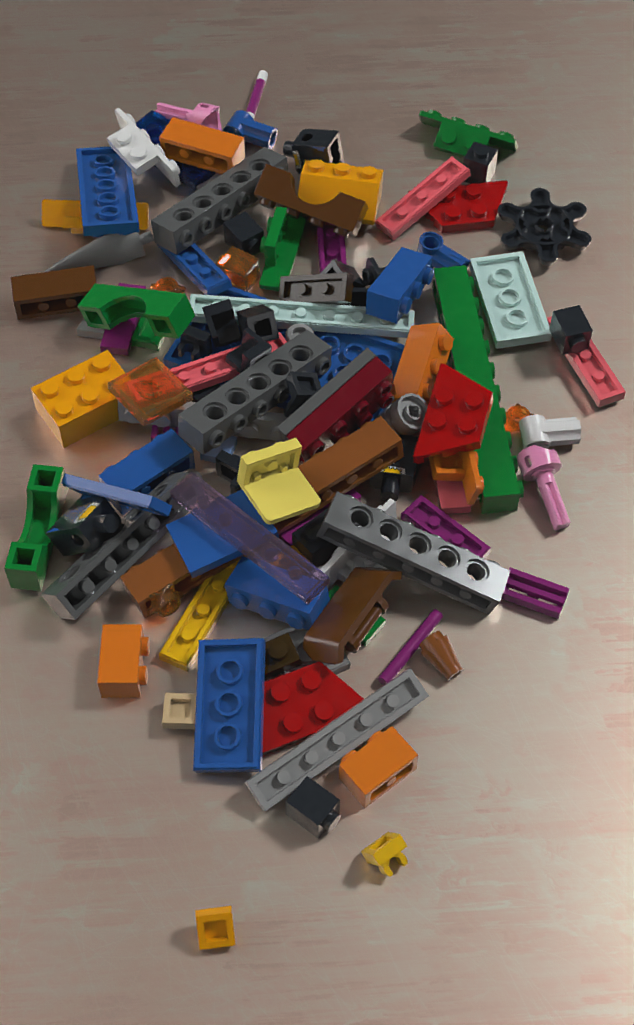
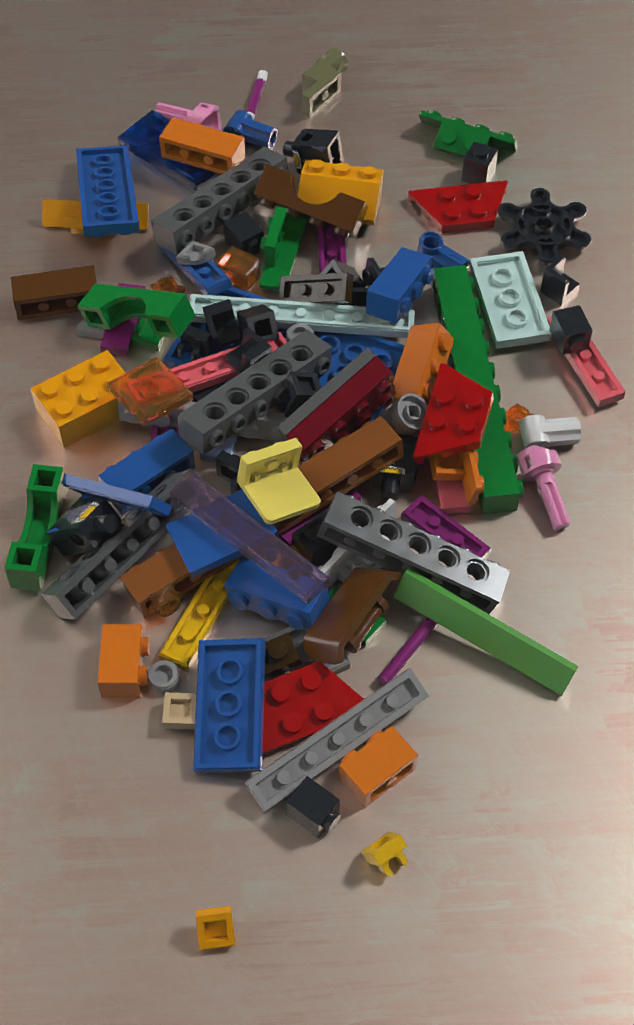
light grey piece [44,231,154,272] -> none
white bracket [107,108,181,187] -> none
coral tile [375,156,471,241] -> none
dark orange cone [419,631,464,681] -> none
magenta tile [501,567,570,619] -> none
none -> light grey tile [147,660,180,695]
none -> light grey tile [176,241,216,266]
none -> olive plate [301,48,348,118]
none -> bright green tile [393,568,579,696]
none -> black panel [540,255,580,306]

